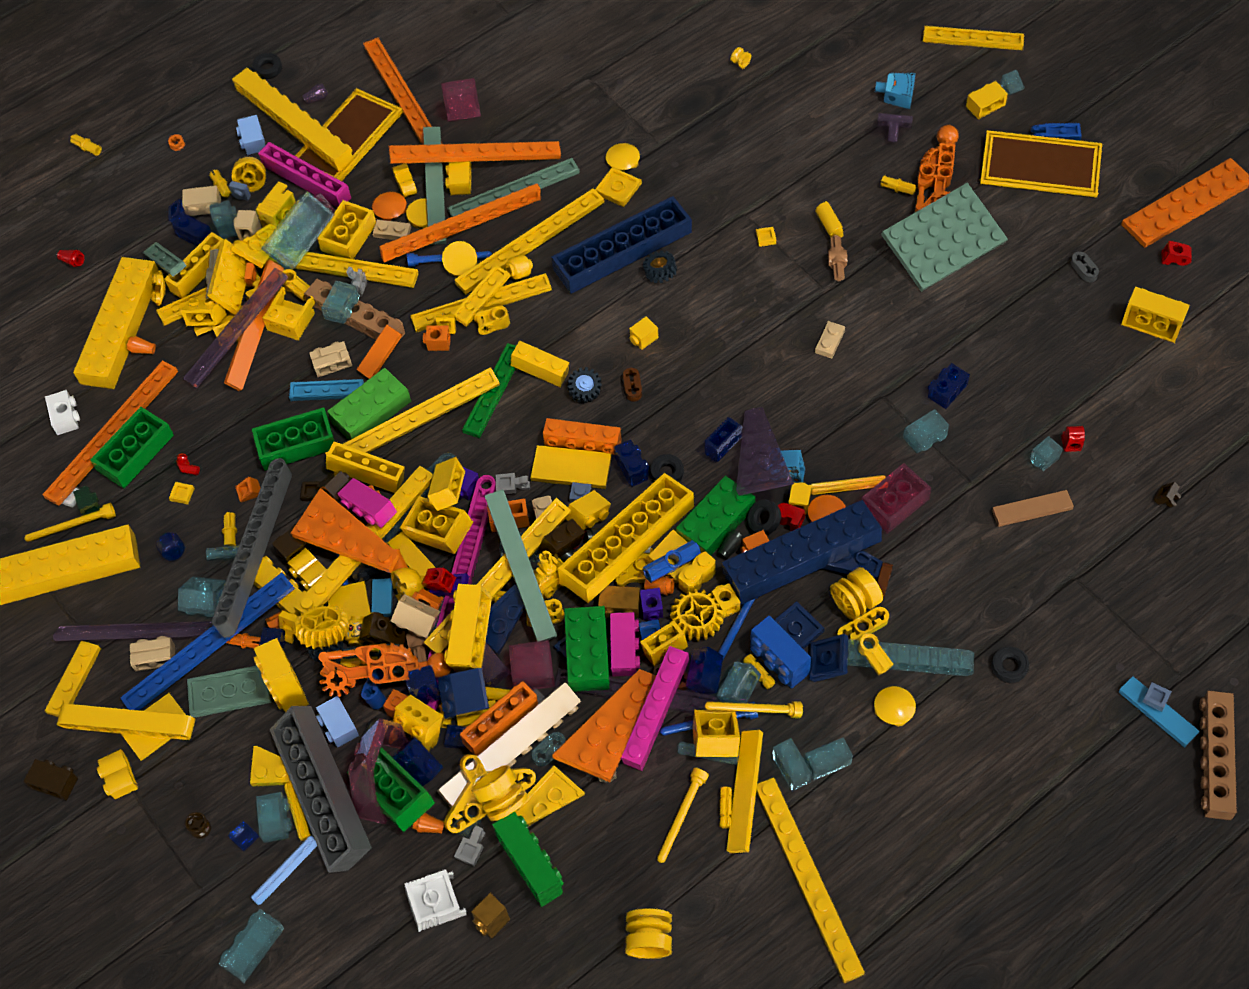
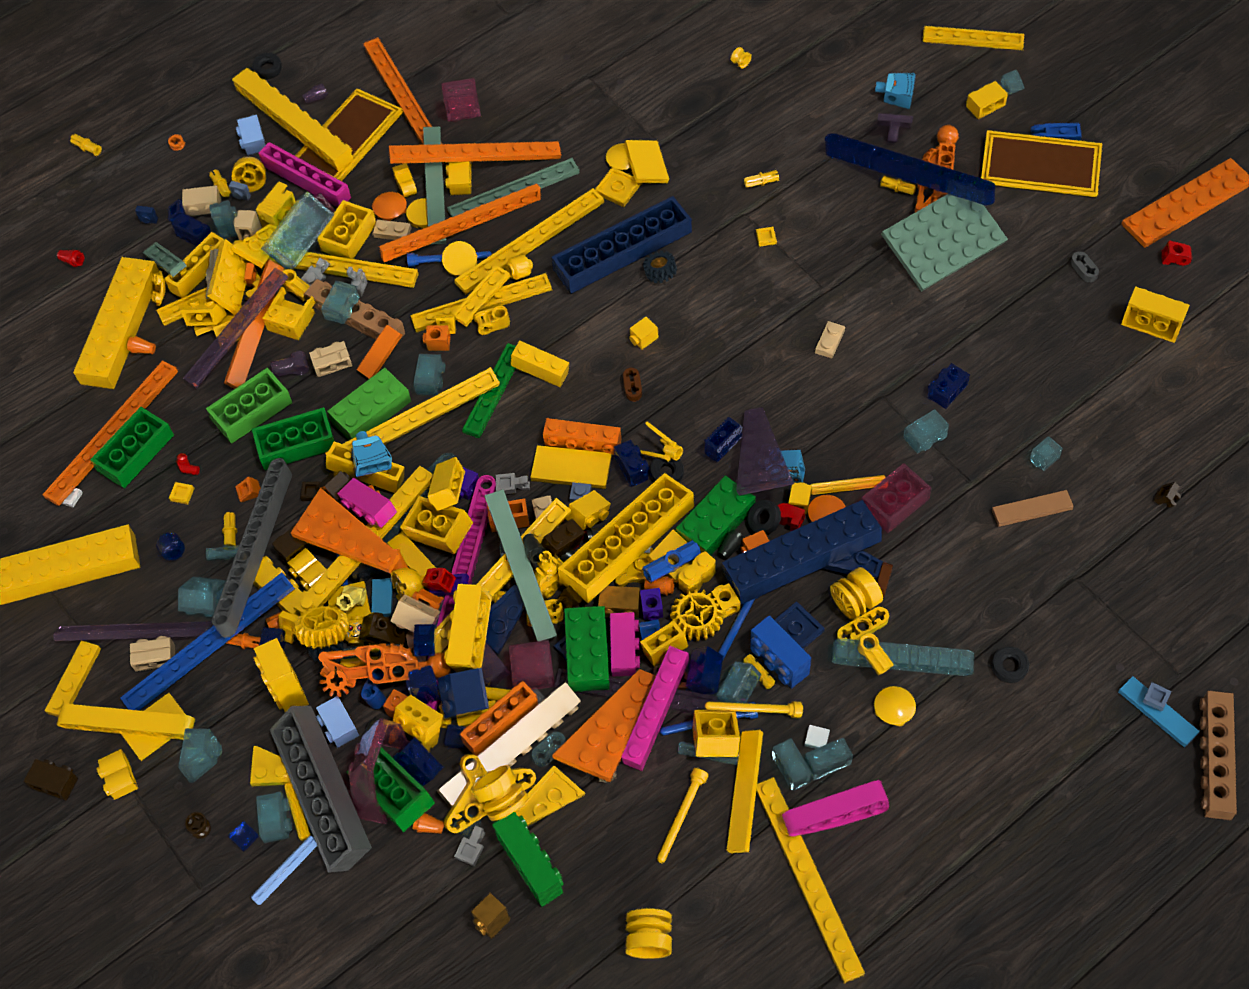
yellow piece [24,503,116,542] -> none
white brick [45,390,80,435] -> none
clear green brick [73,486,101,516] -> none
sand green tile [187,666,272,718] -> none
clear light blue brick [219,909,285,983] -> none
dark azure tile [289,379,364,401] -> none
white piece [405,870,466,931] -> none
black wheel [567,367,602,403] -> none
yellow axle [720,787,732,829] -> none
dark blue tile [810,634,848,682] -> none
yellow brick [815,201,843,238] -> none
medium nougat axle [828,235,847,282] -> none
red leg [1061,426,1085,452] -> none
none -> dark blue plate [135,206,158,224]
none -> clear light blue slope [179,728,222,782]
none -> bright green brick [206,368,292,444]
none -> clear purple piece [271,351,309,377]
none -> light grey plate [301,258,330,286]
none -> light yellow piece [337,585,366,611]
none -> dark azure torso [352,431,392,477]
none -> clear blue brick [413,624,436,656]
none -> clear light blue brick [414,354,445,395]
none -> pearl dark grey cone [523,534,546,563]
none -> dark brown tile [556,585,583,613]
none -> yellow tile [624,140,669,183]
none -> yellow plant [639,422,683,462]
none -> yellow axle [744,170,779,188]
none -> dark pink beam [782,780,889,836]
none -> white tile [805,725,830,751]
none -> clear blue beam [825,133,995,205]

